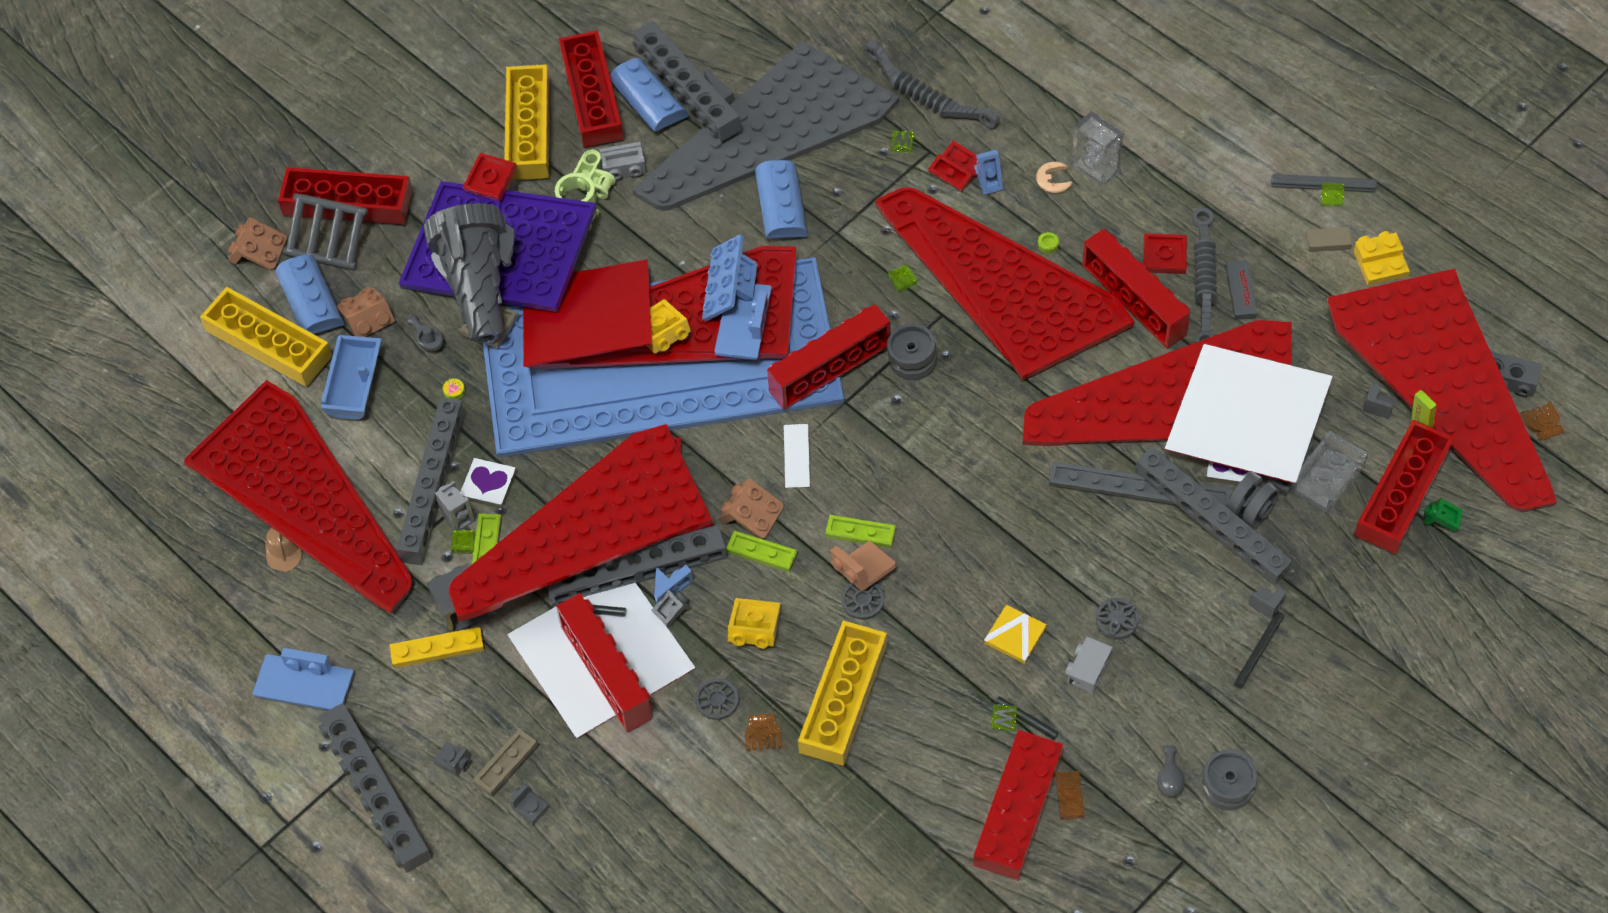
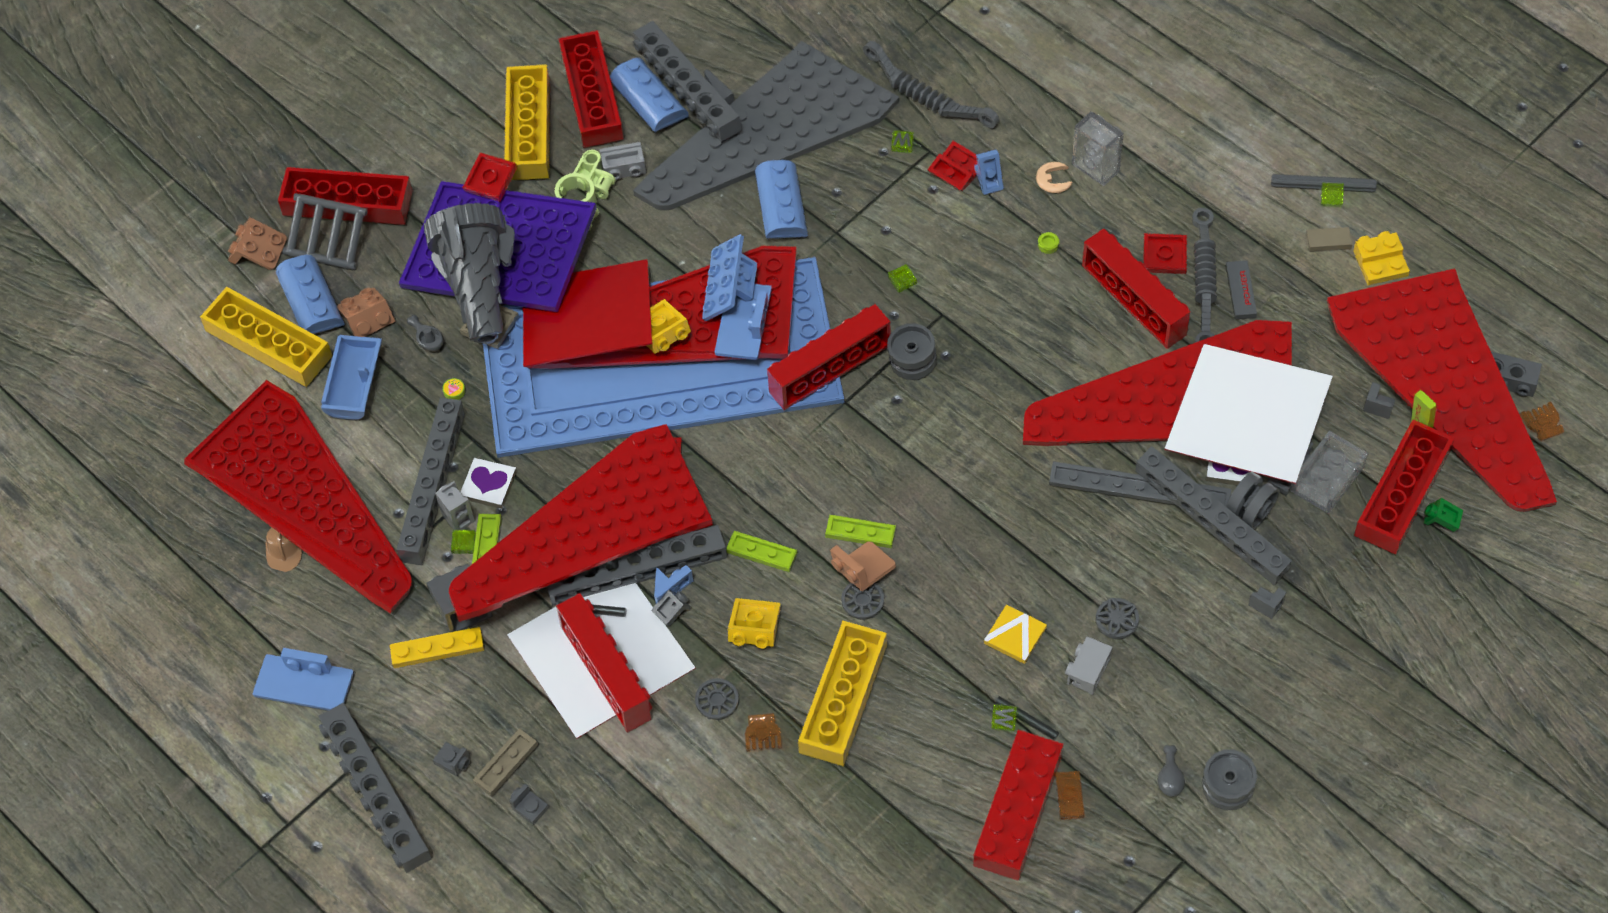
nougat bracket [718,479,783,539] -> none
white sticker [784,424,810,488] -> none
red wing [875,187,1135,380] -> none
pearl dark grey bar [1234,611,1284,689] -> none

